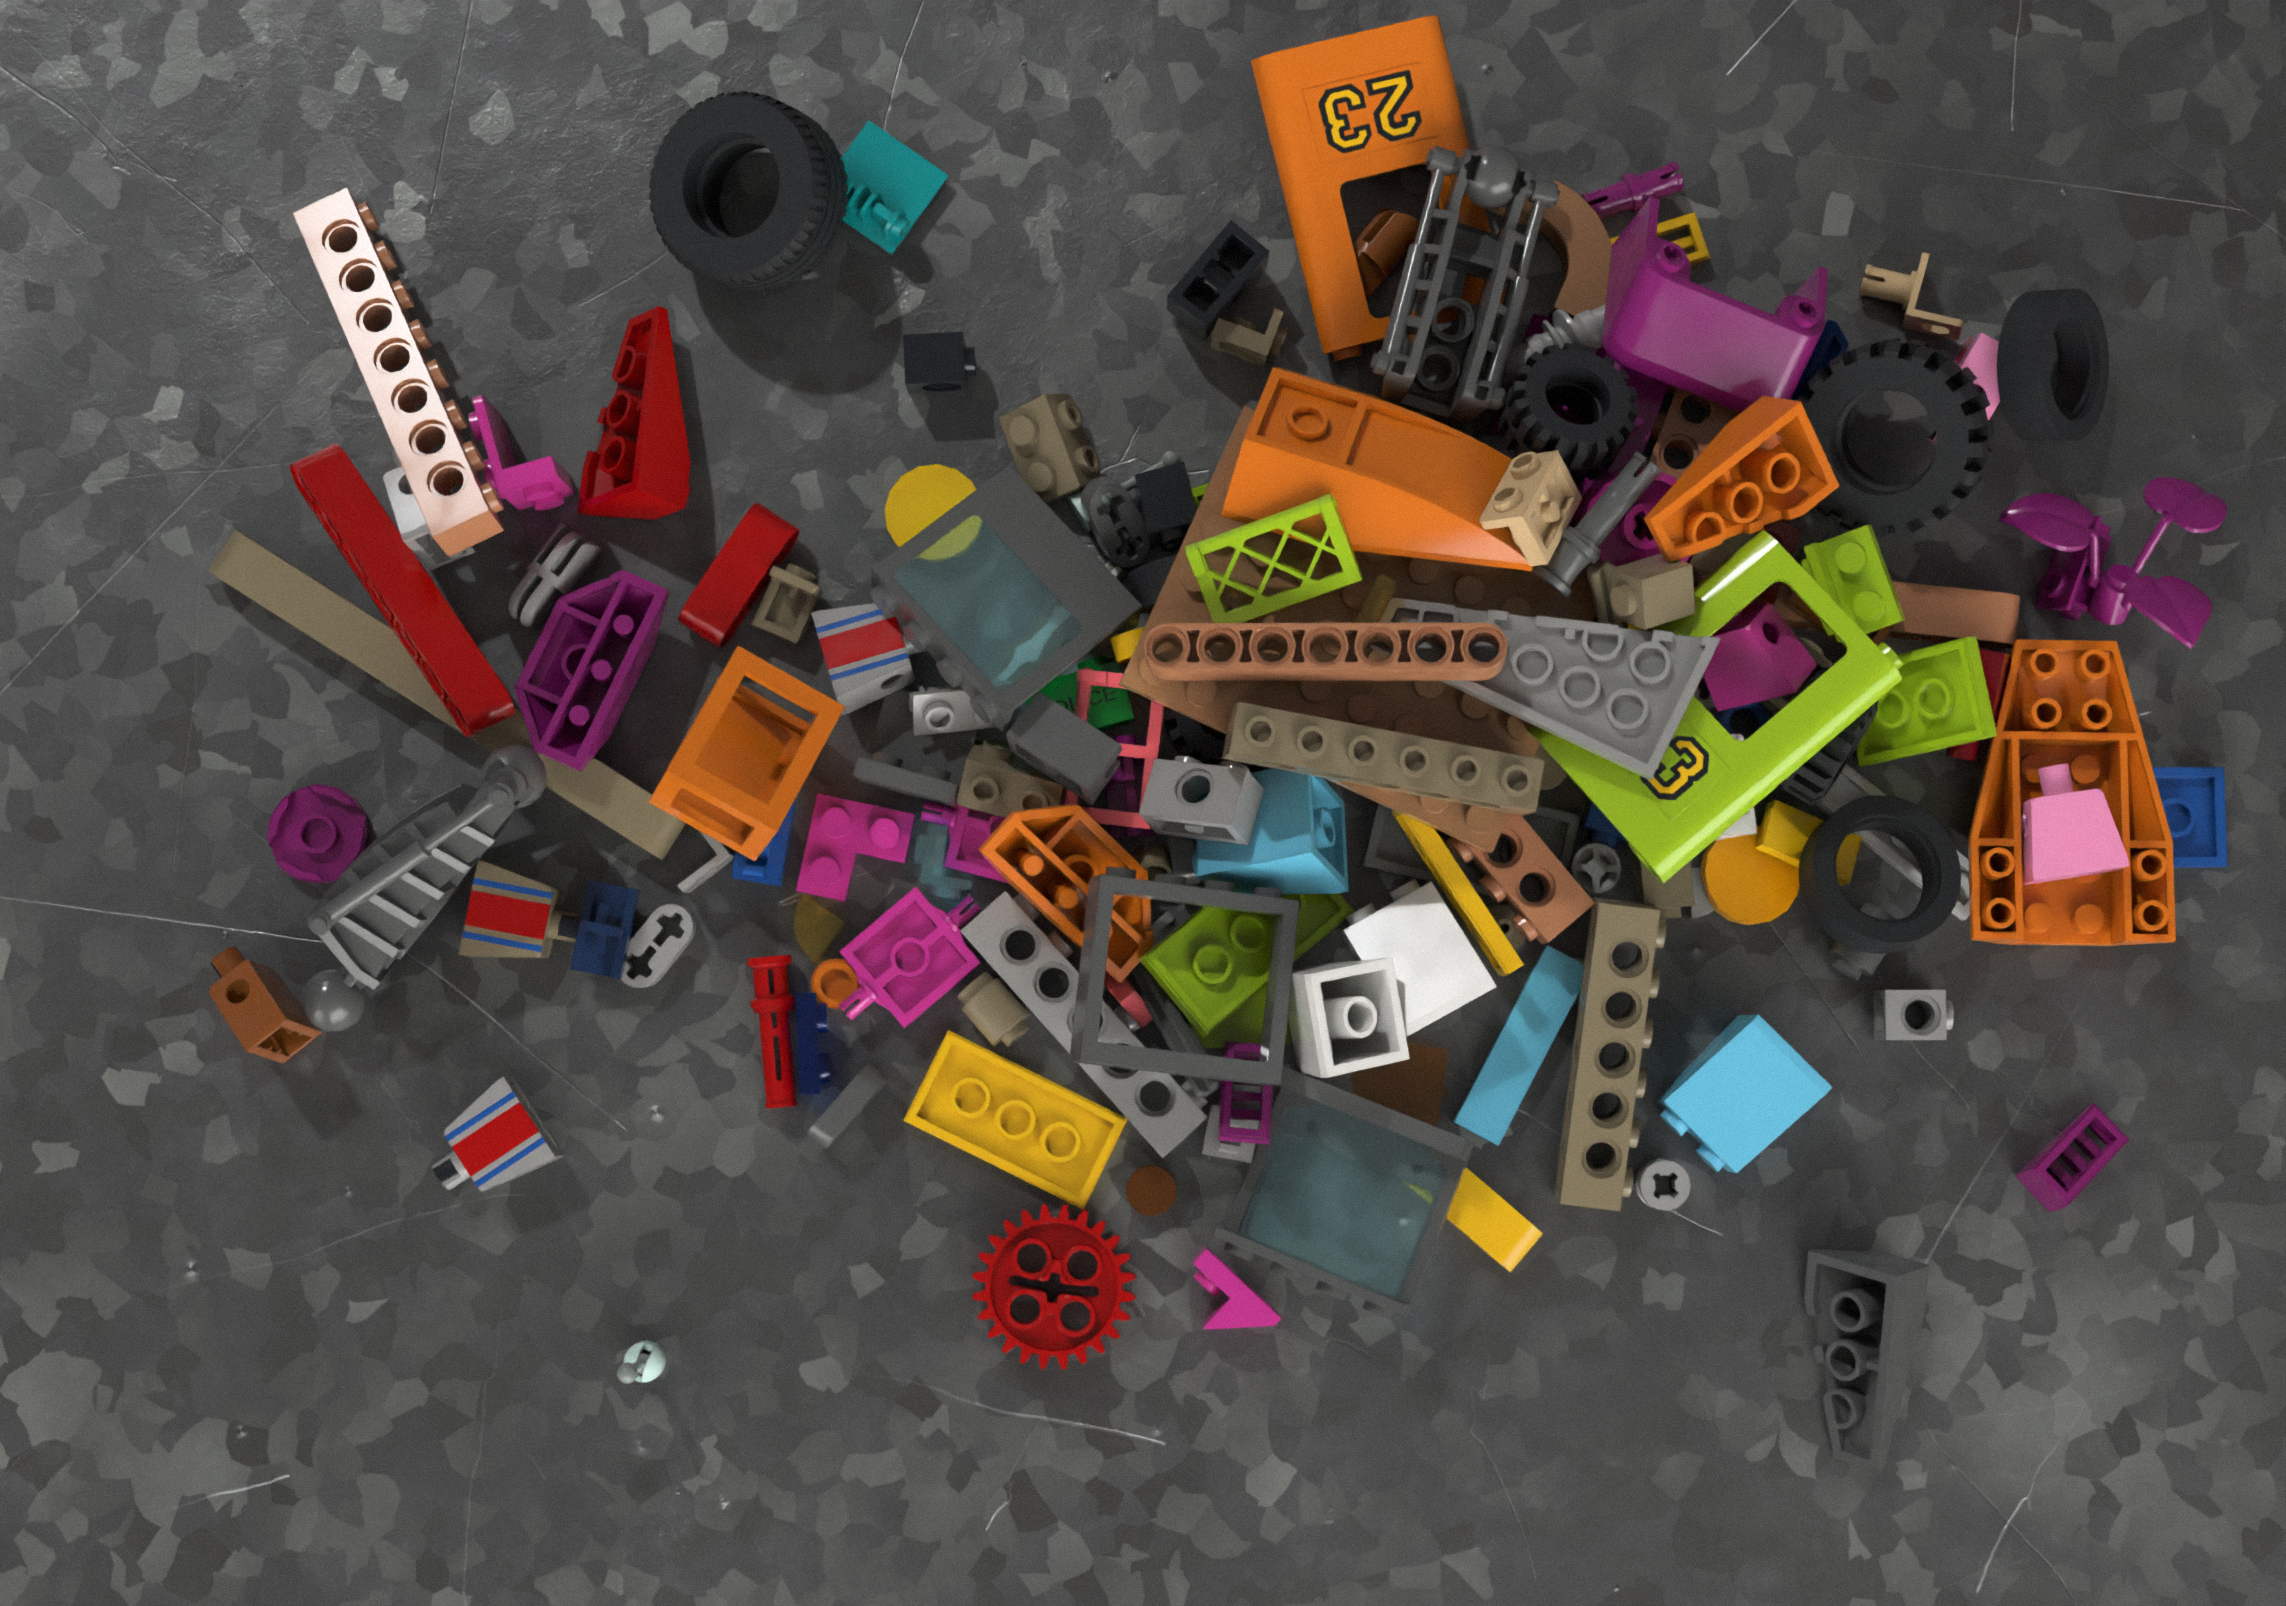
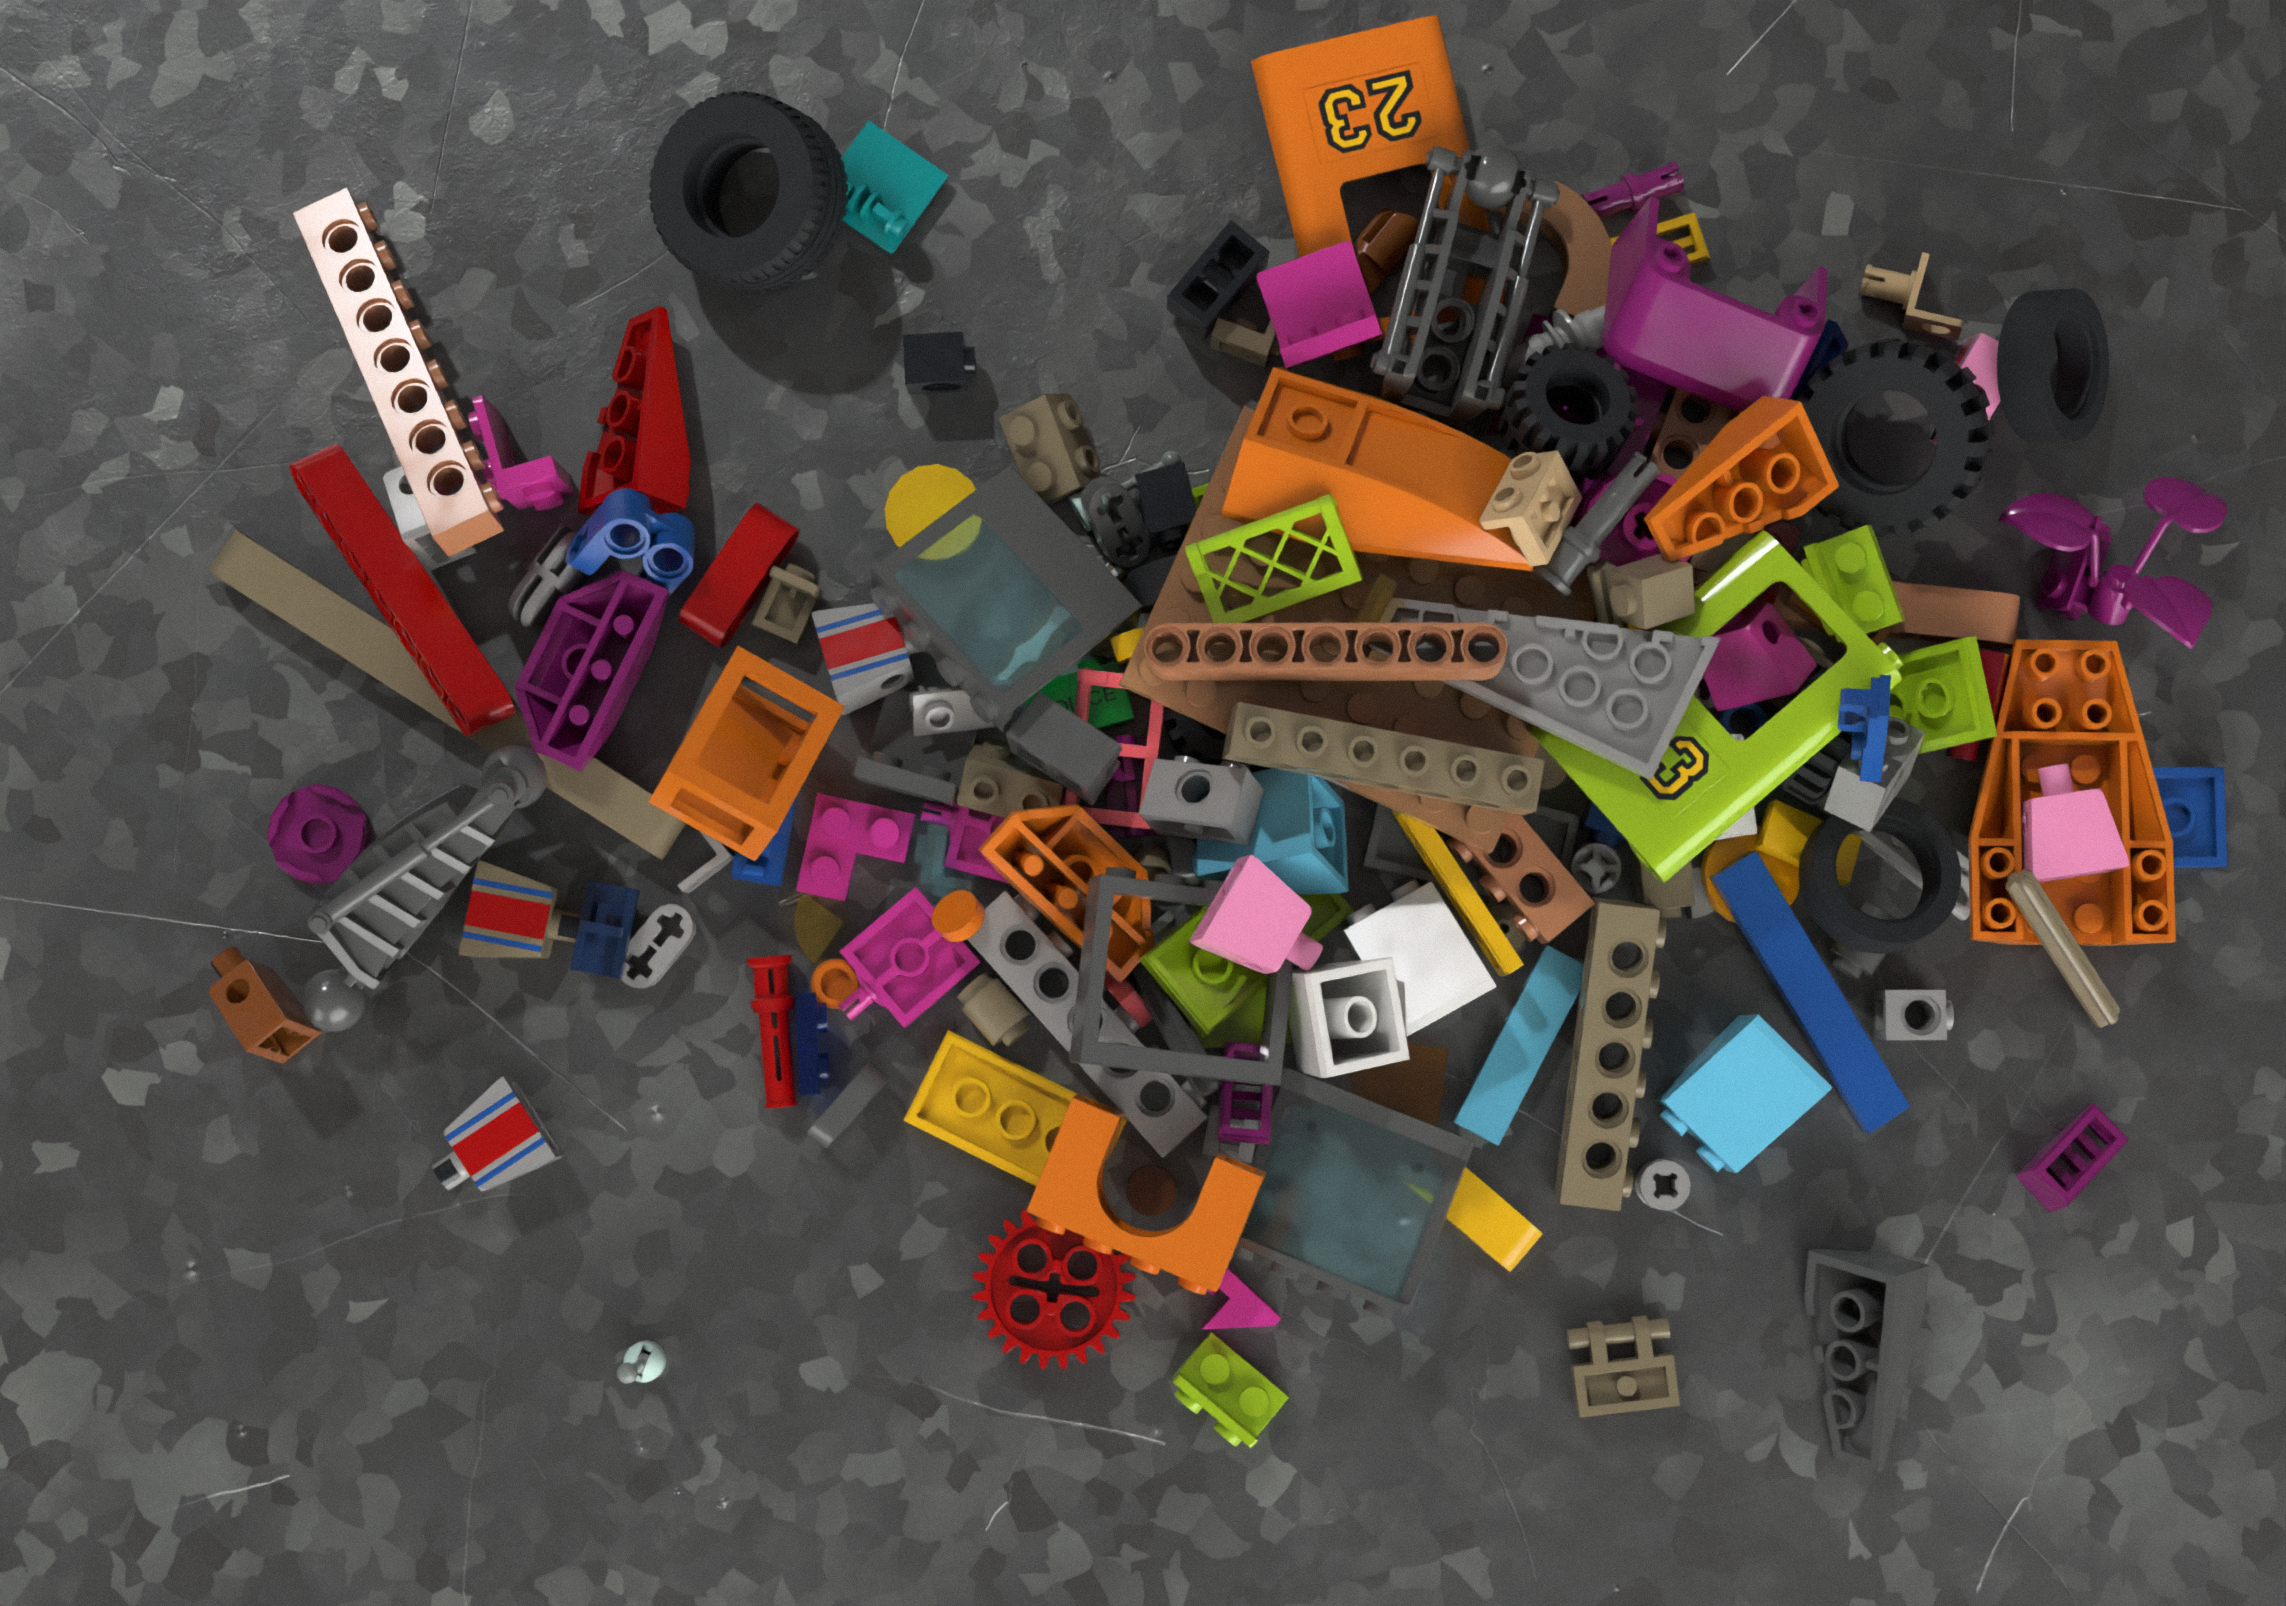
none -> blue piece [565,488,695,596]
none -> orange tile [932,890,985,942]
none -> orange arch [1026,1094,1267,1295]
none -> lime bracket [1172,1331,1289,1448]
none -> bright pink torso [1189,854,1323,974]
none -> dark pink bracket [1256,241,1383,369]
none -> dark tan plate [1566,1315,1680,1418]
none -> blue tile [1709,851,1910,1134]
none -> light grey brick [1824,715,1926,832]
none -> blue plate [1838,675,1891,783]
none -> dark tan axle [2005,869,2120,1028]

